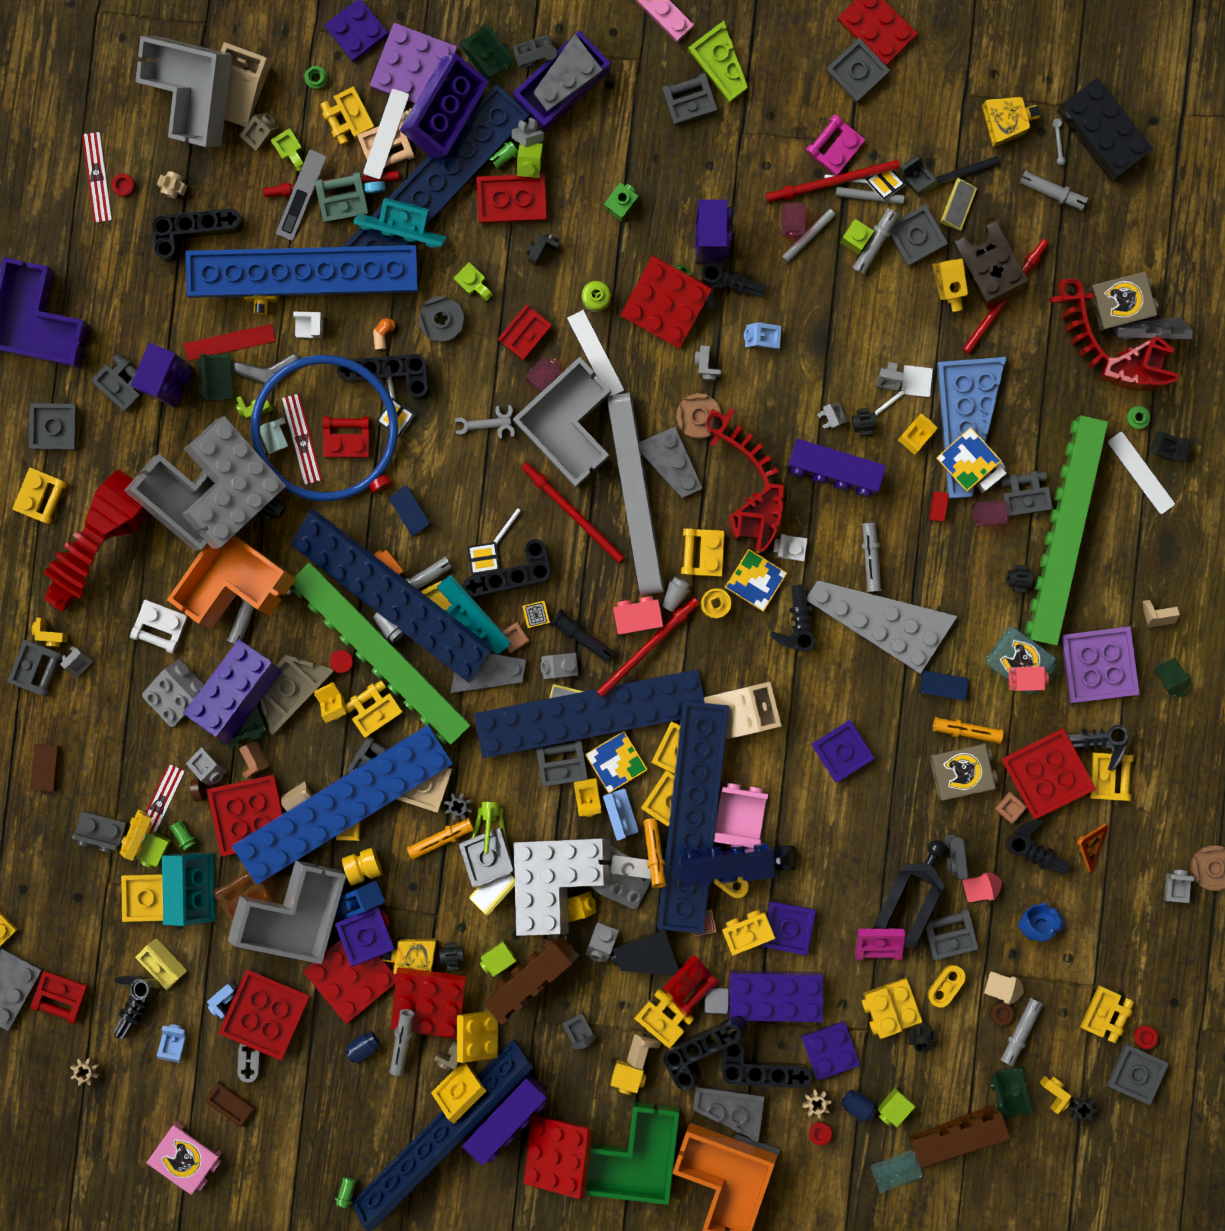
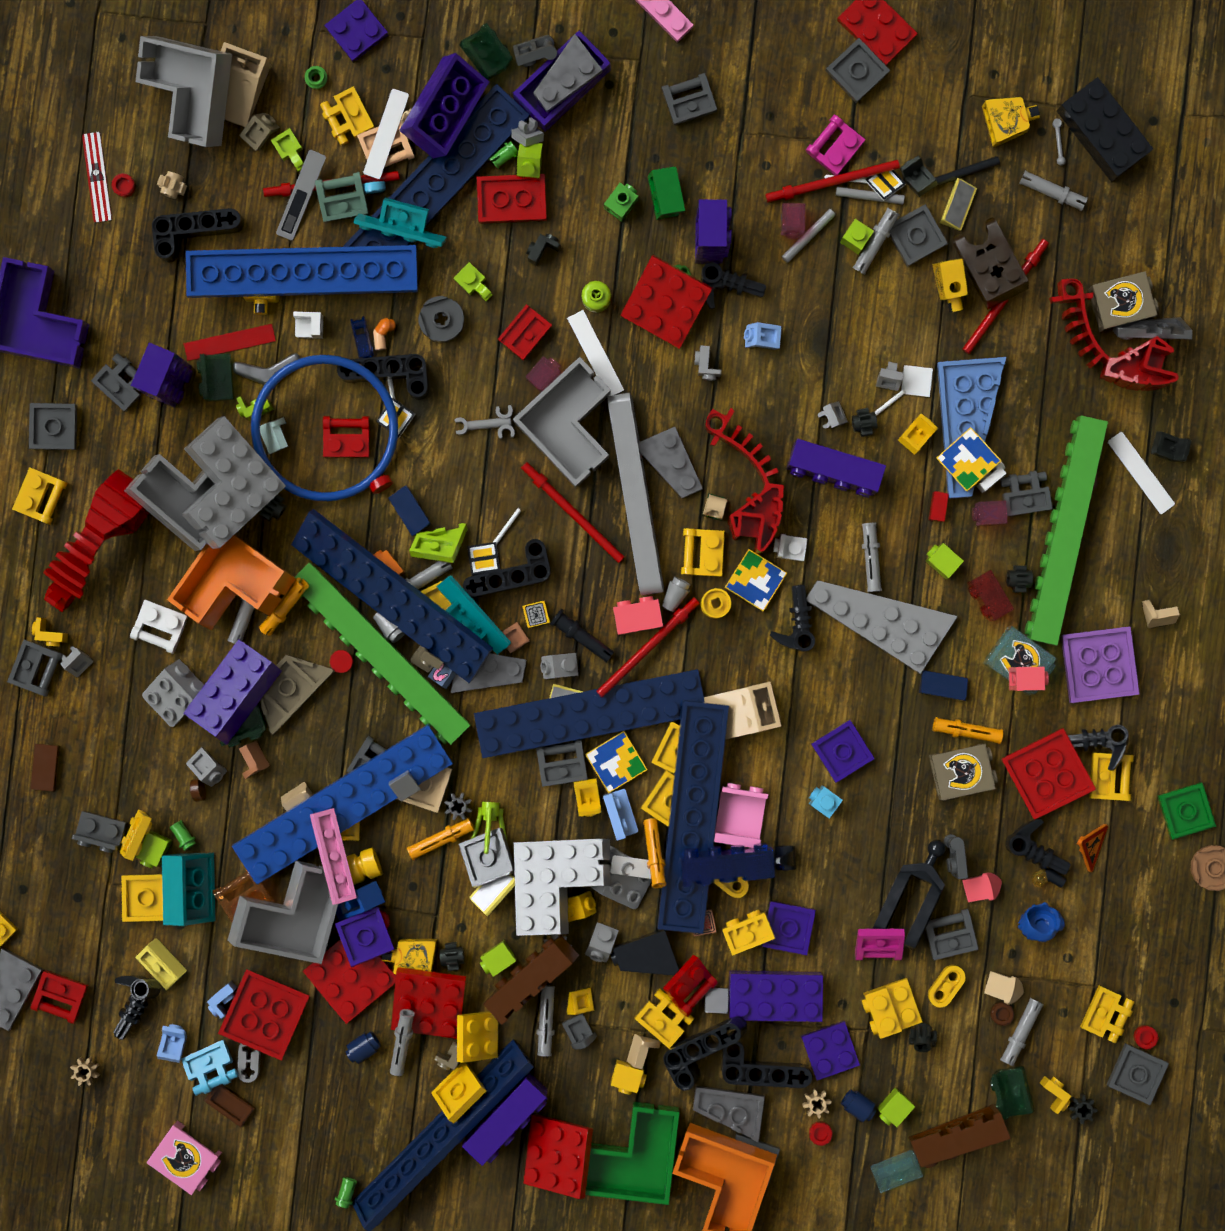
sticker [141,764,184,843] -> none
red plate [206,774,283,857] -> none
sticker [282,394,322,484] -> none
yellow bracket [314,683,346,723] -> none
yellow plate [345,680,403,738] -> none
medium lavender plate [369,23,458,104] -> none
medium nougat tile [676,393,722,439] -> none
lime wing [688,21,748,103] -> none
nougat tile [994,792,1027,824] -> none
bright green plate [1127,406,1150,429] -> none
clear green tile [1154,657,1191,697] -> none
light grey bracket [1164,869,1194,903] -> none
none -> medium azure plate [181,1040,238,1096]
none -> light orange pin [259,578,309,636]
none -> bright pink plate [310,808,357,905]
none -> clear blue bar [350,316,374,358]
none -> light grey slope [389,770,421,801]
none -> lime wing [409,523,468,563]
none -> dark tan bracket [410,646,444,672]
none -> sand blue tile [428,664,456,689]
none -> light grey pin [536,985,555,1056]
none -> yellow slope [567,988,594,1015]
none -> green hinge [648,166,685,220]
none -> tan leg [702,493,728,521]
none -> medium azure brick [809,786,843,819]
none -> lime brick [925,543,964,579]
none -> clear red brick [967,570,1014,621]
none -> arm [1032,868,1066,888]
none -> green tile [1157,782,1216,840]

